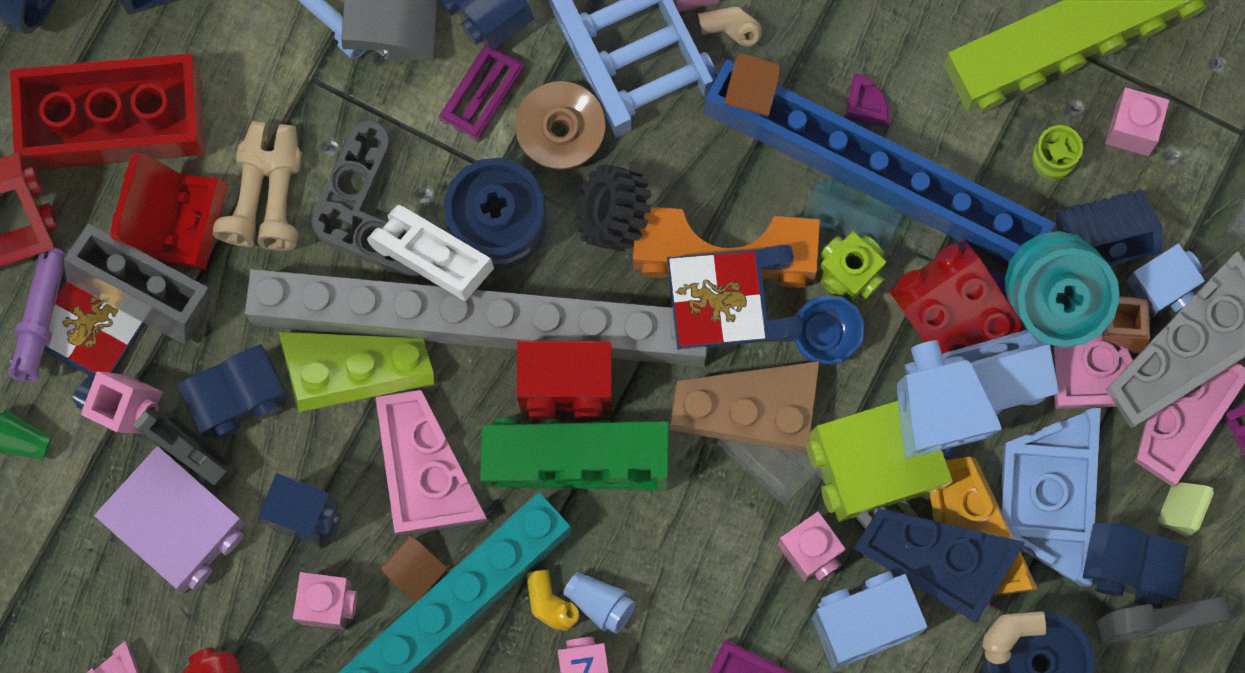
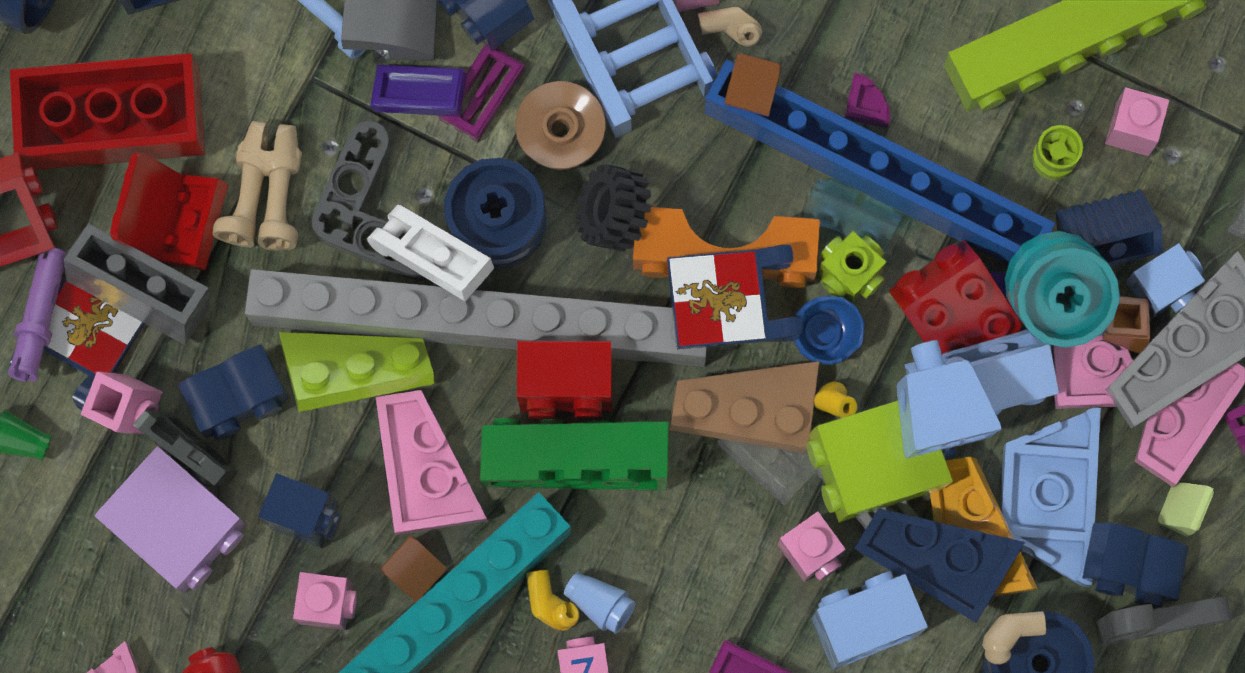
none -> dark purple tile [370,65,467,117]
none -> yellow arm [814,382,857,418]

